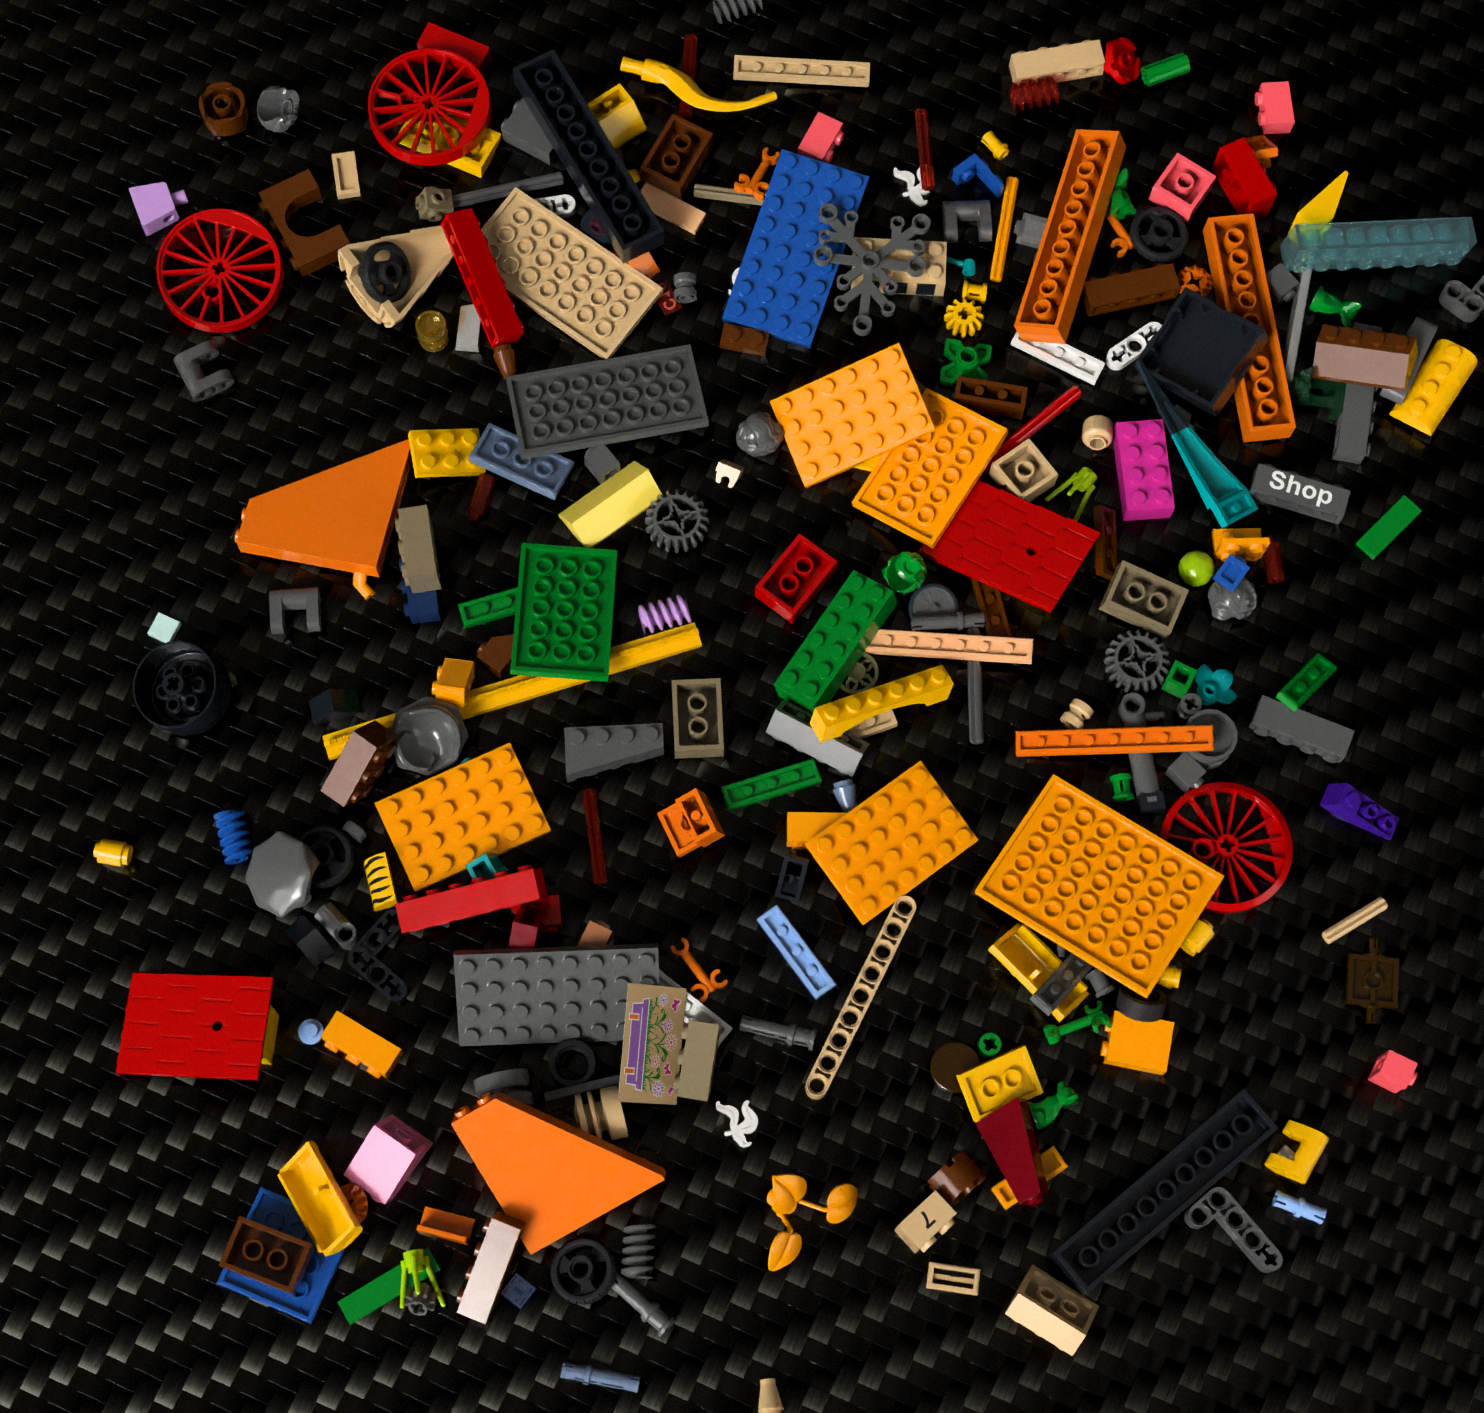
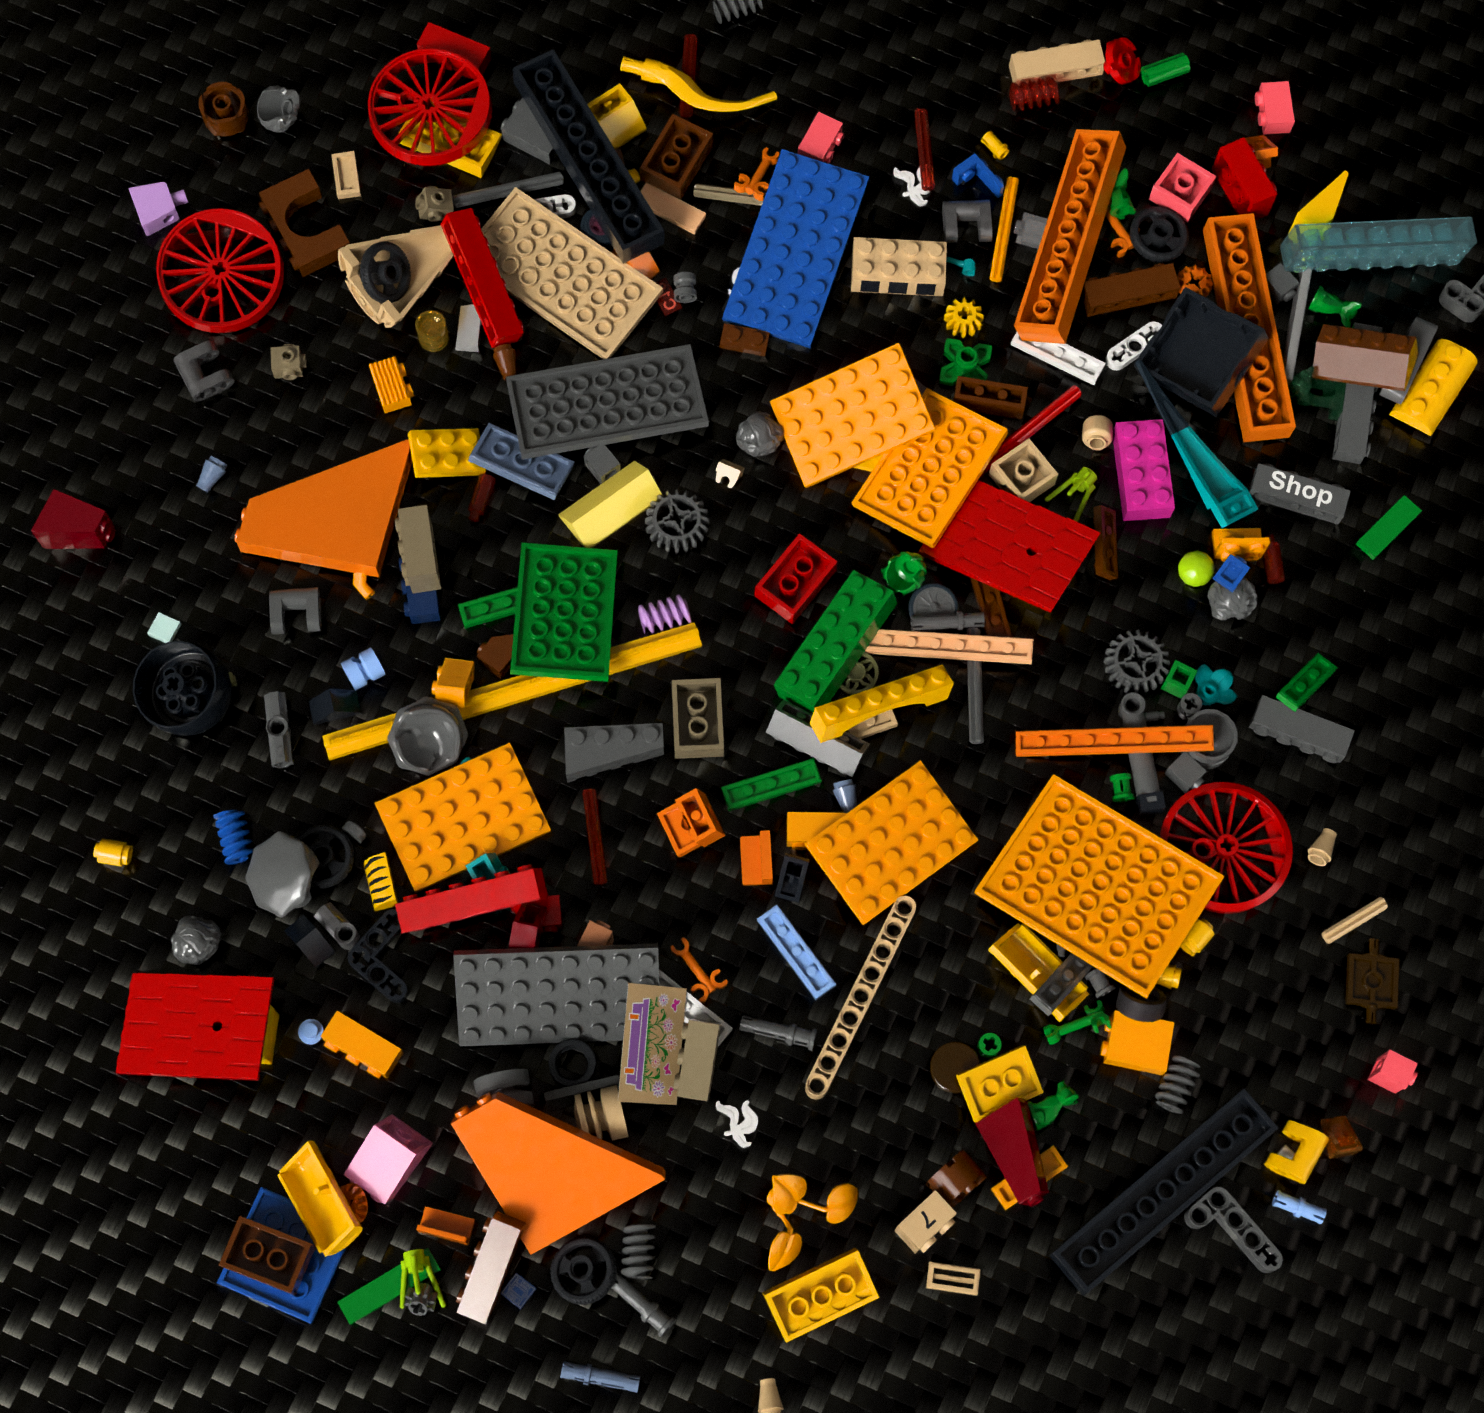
brick [320,720,398,807] -> none
tan plate [733,55,870,87] -> none
dark grey plant [814,203,931,336] -> none
yellow bush [961,280,988,304] -> none
tan slope [1005,1264,1099,1356] -> none
tan wheel [1060,699,1094,729] -> none
dark tan brick [1099,560,1189,639] -> none
dark purple slope [1320,783,1400,840] -> none
none -> dark red slope [31,489,116,549]
none -> dark grey hair [171,915,221,965]
none -> sand blue cone [196,456,227,493]
none -> dark grey piece [264,691,294,768]
none -> dark tan brick [271,344,307,380]
none -> light blue wheel [340,647,386,691]
none -> light orange brick [369,356,414,413]
none -> orange panel [740,830,773,886]
none -> yellow slope [762,1248,879,1343]
none -> dark grey piece [1155,1056,1200,1114]
none -> tan cone [1308,828,1337,866]
none -> clear orange slope [1321,1116,1362,1159]

